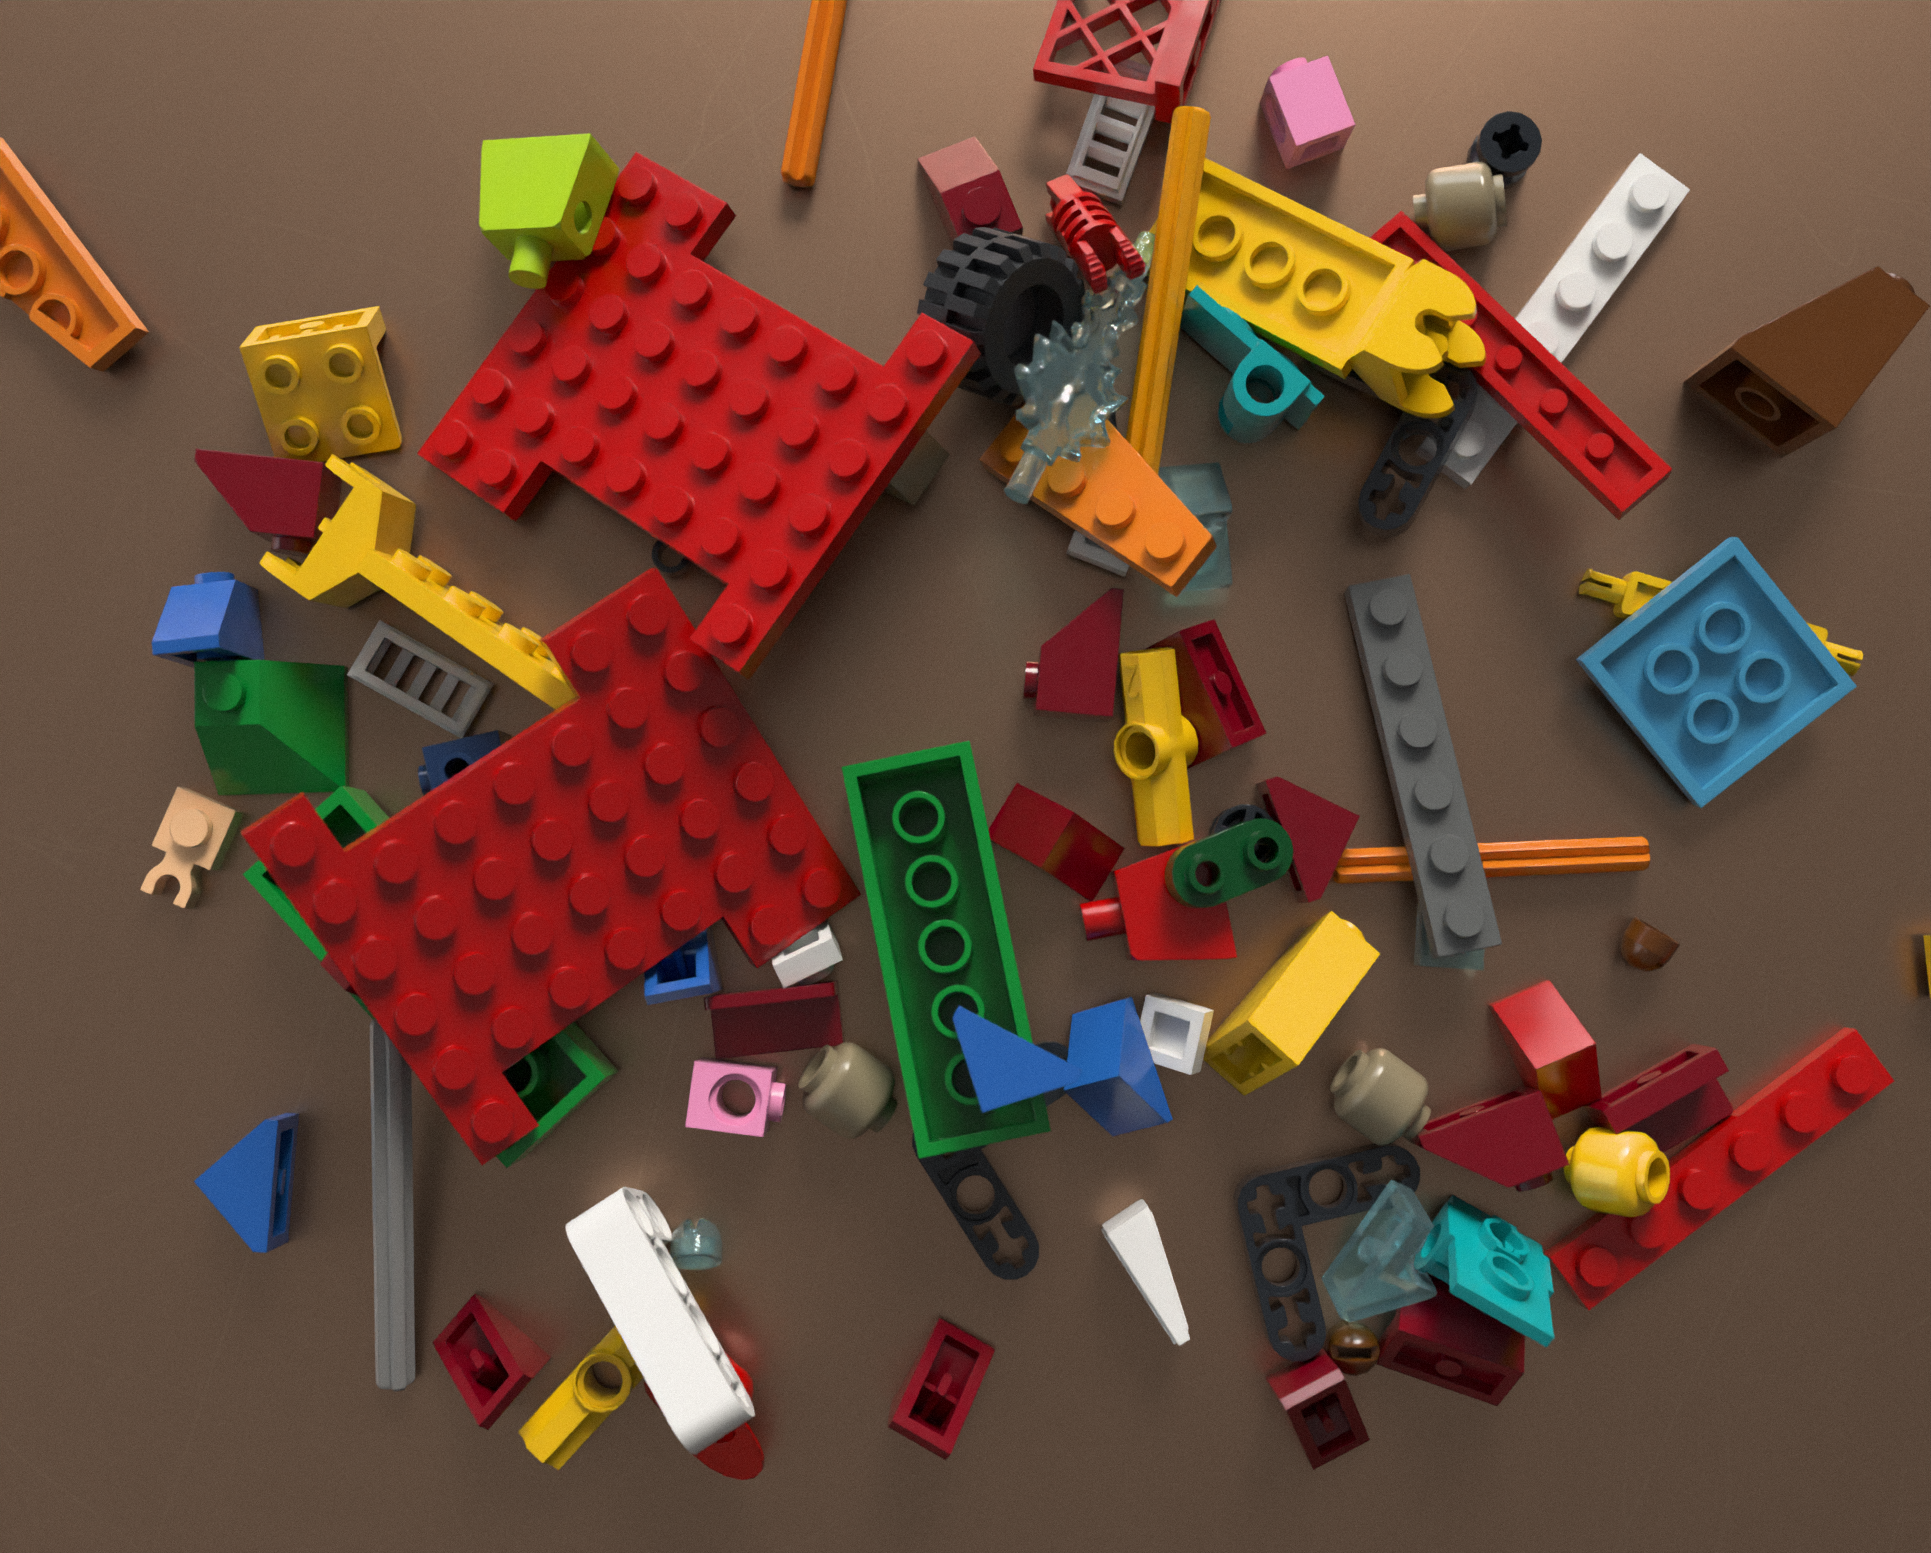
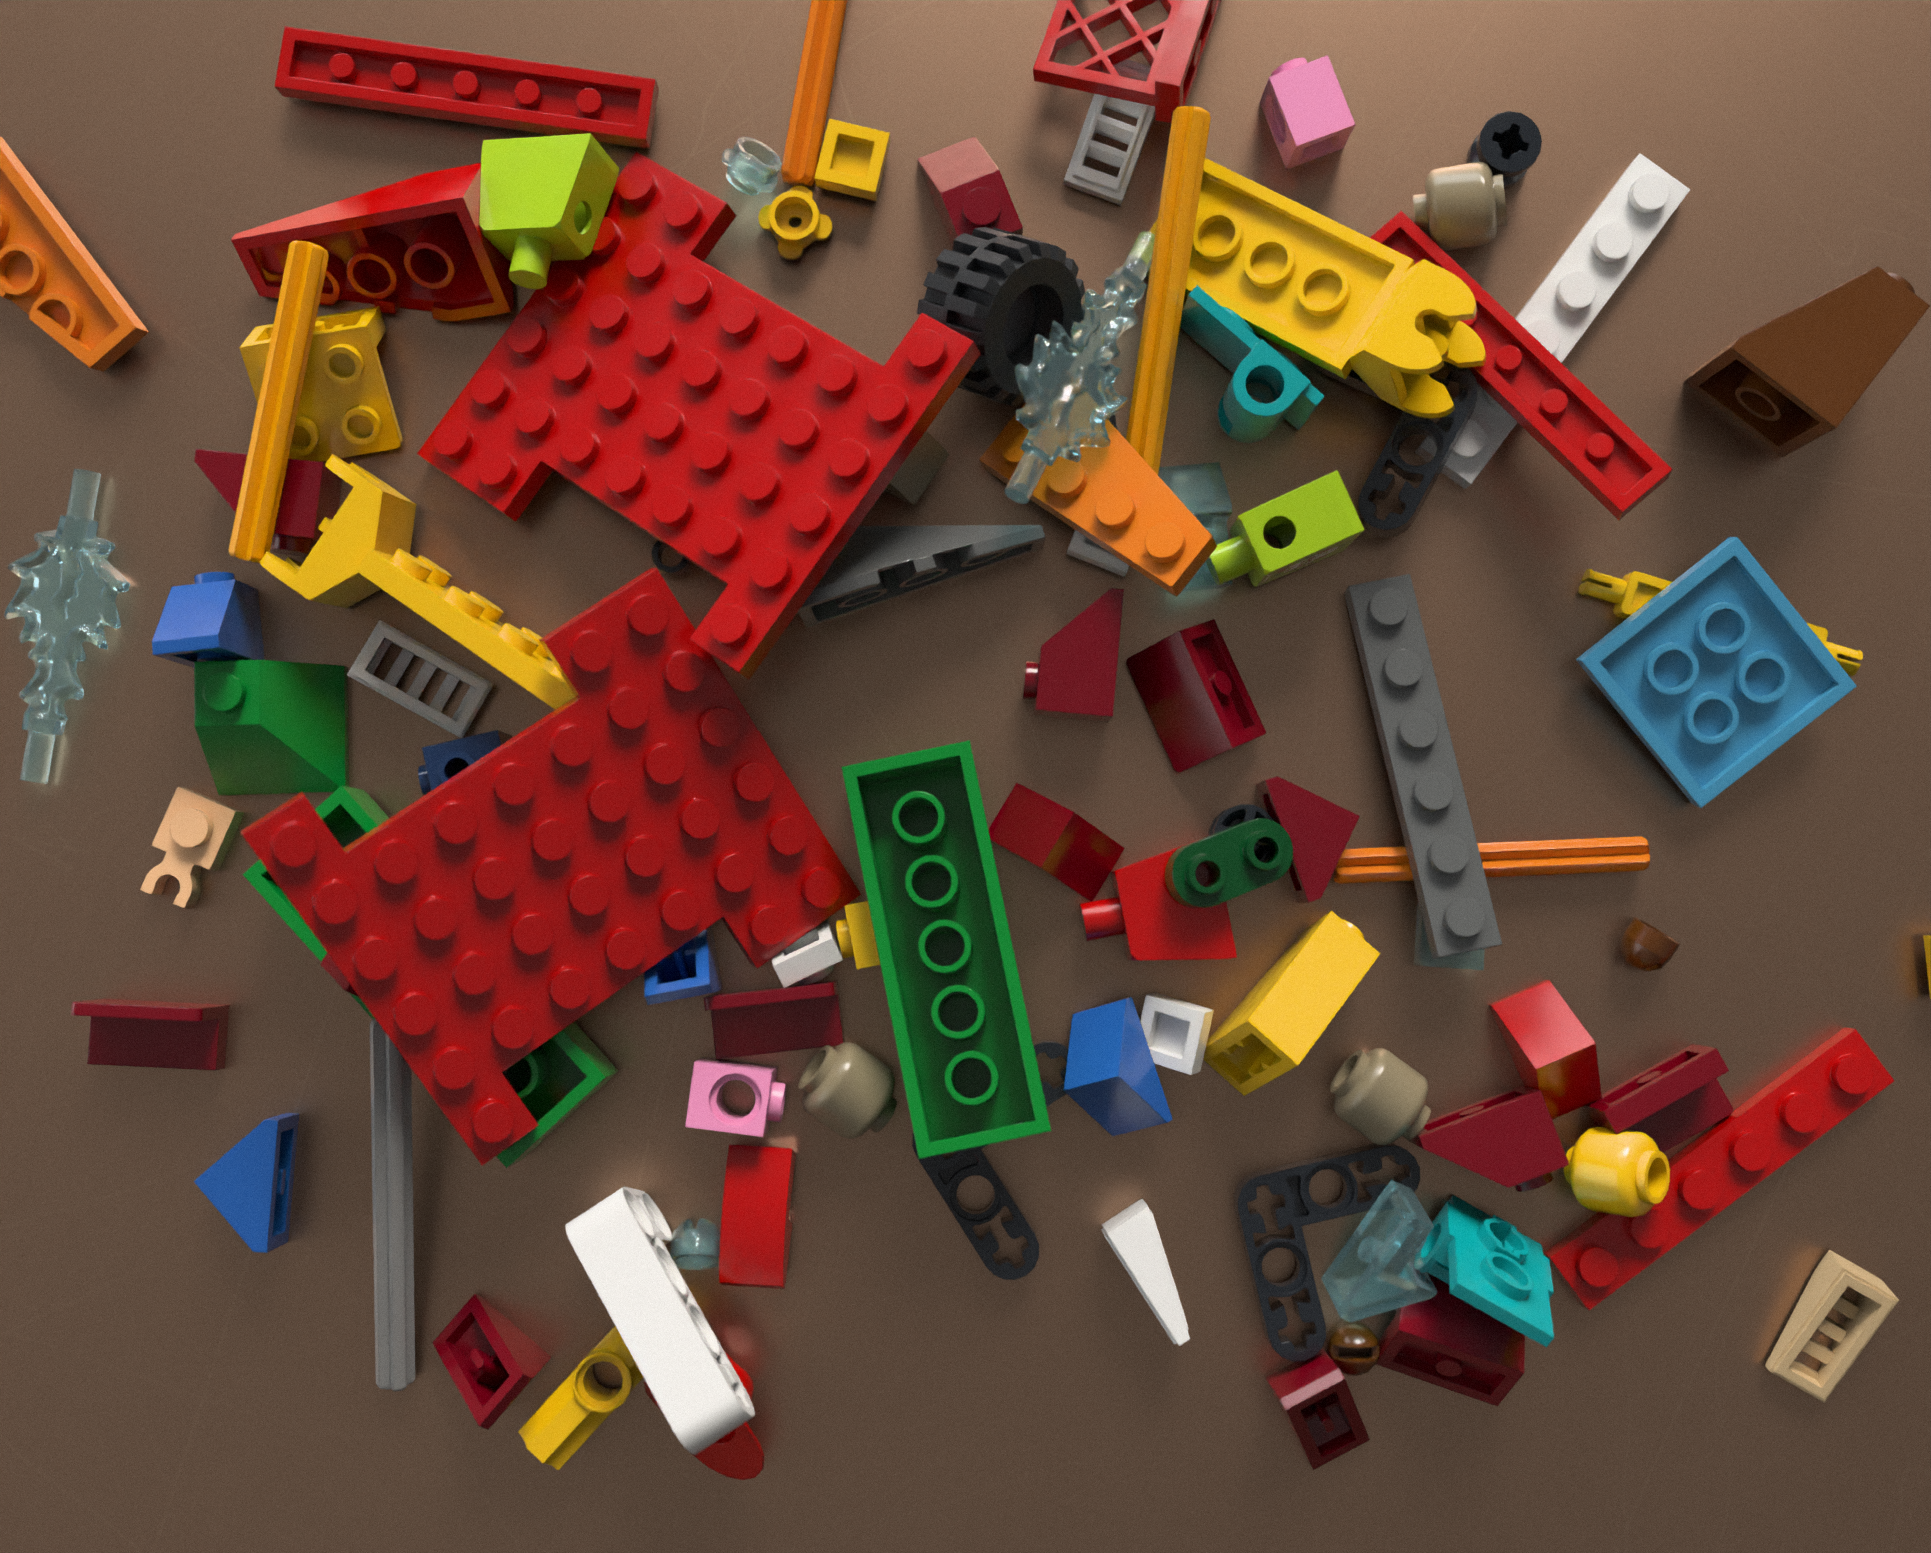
dark red slope [888,1318,995,1460] -> none
blue slope [953,1006,1082,1113] -> none
red hinge [1045,174,1146,294] -> none
yellow piece [1114,647,1198,846] -> none
none -> clear light blue piece [4,469,131,784]
none -> dark red panel [71,999,229,1071]
none -> light orange axle [228,241,329,563]
none -> red wedge [231,163,514,322]
none -> red plate [274,26,659,149]
none -> red slope [719,1144,796,1289]
none -> clear light blue plate [721,136,782,196]
none -> yellow plate [758,185,833,260]
none -> dark grey wedge [798,525,1045,628]
none -> yellow plate [814,119,891,201]
none -> yellow plate [836,901,880,970]
none -> lime torso [1206,470,1364,587]
none -> tan slope [1765,1250,1899,1403]

